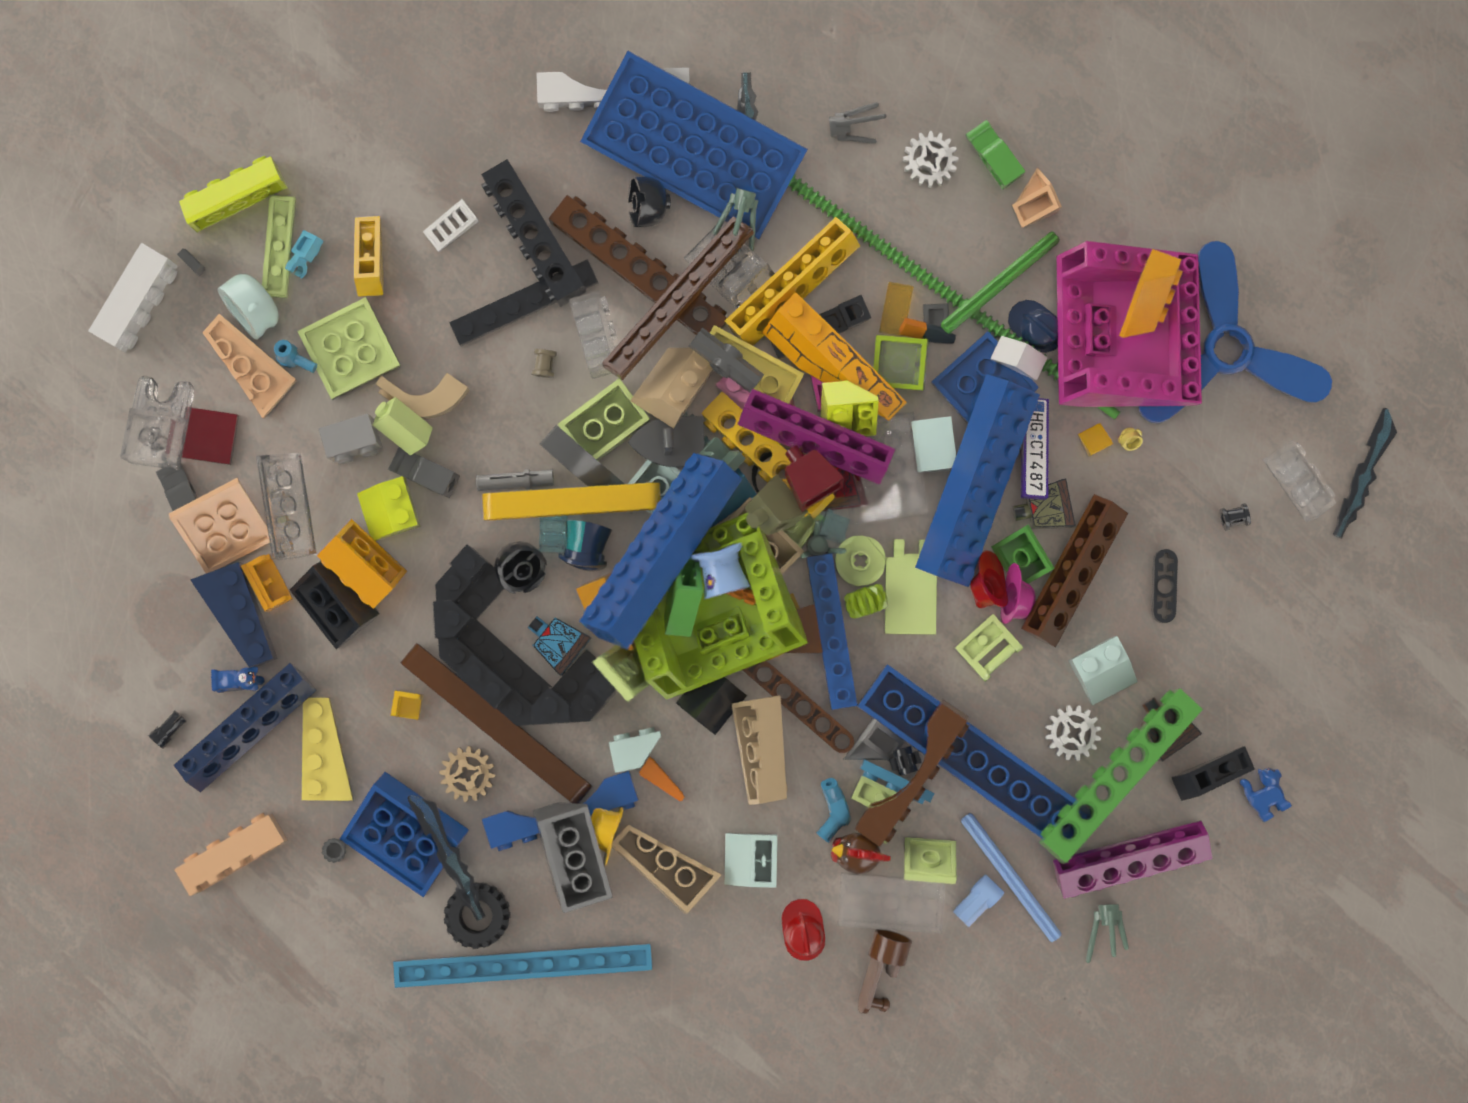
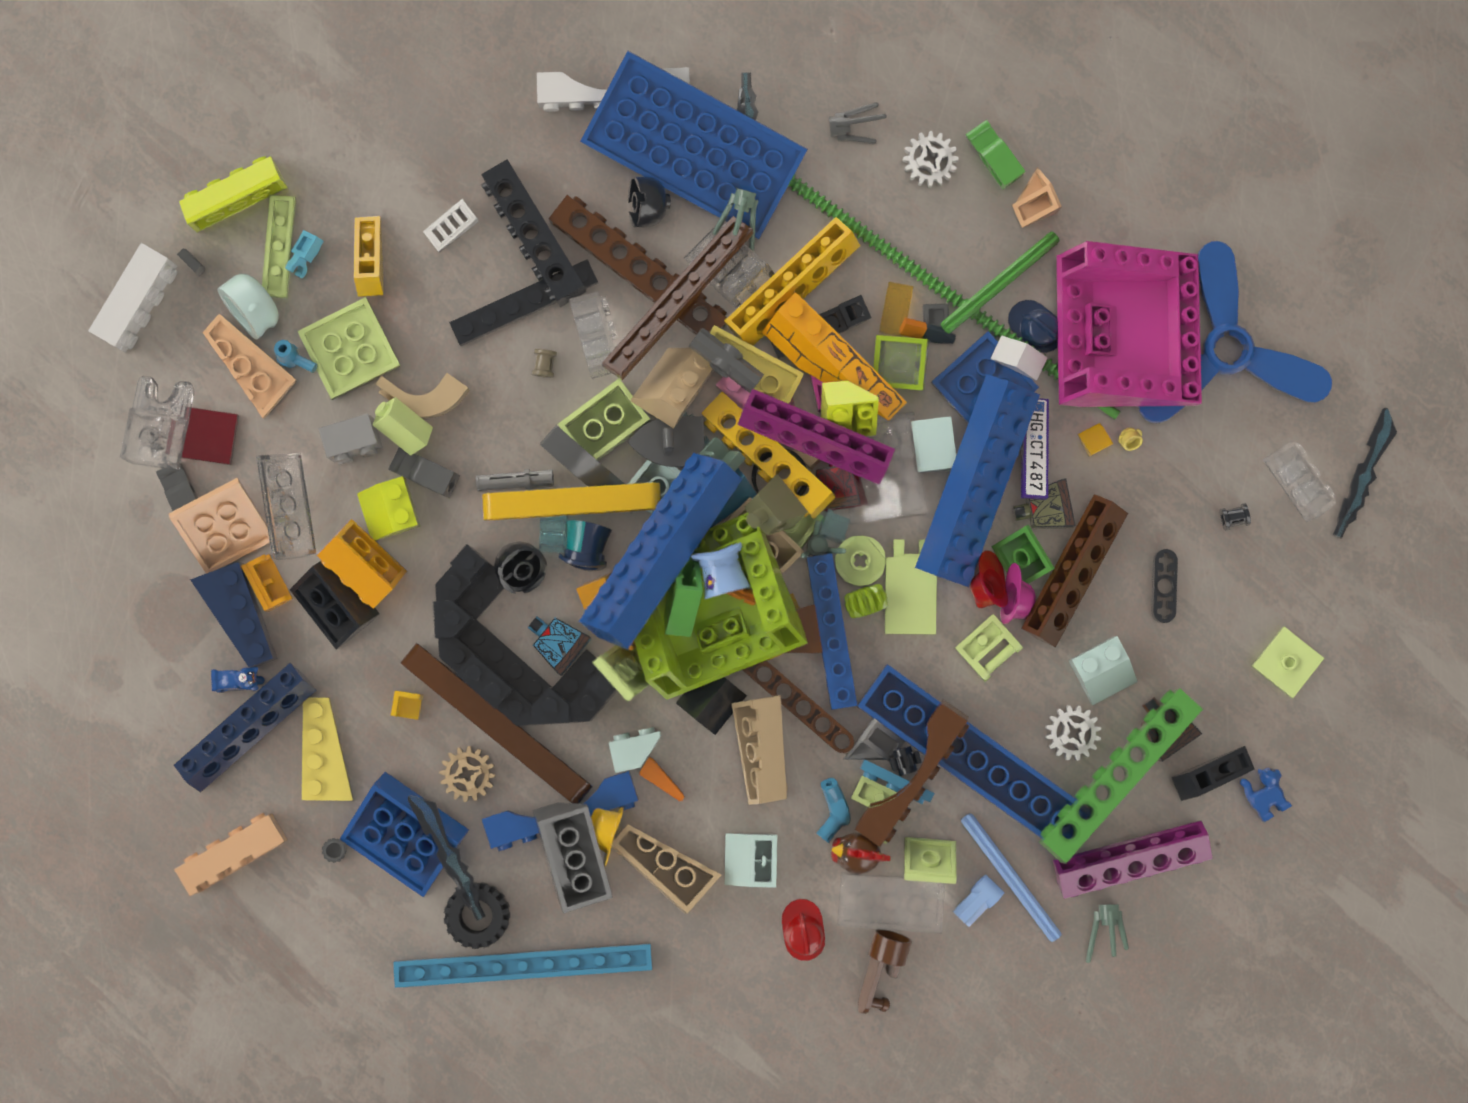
black pin [148,710,186,749] -> none
dark red torso [785,445,844,512] -> none
light orange slope [1119,249,1183,338] -> none
none -> yellowish green plate [1251,627,1324,698]

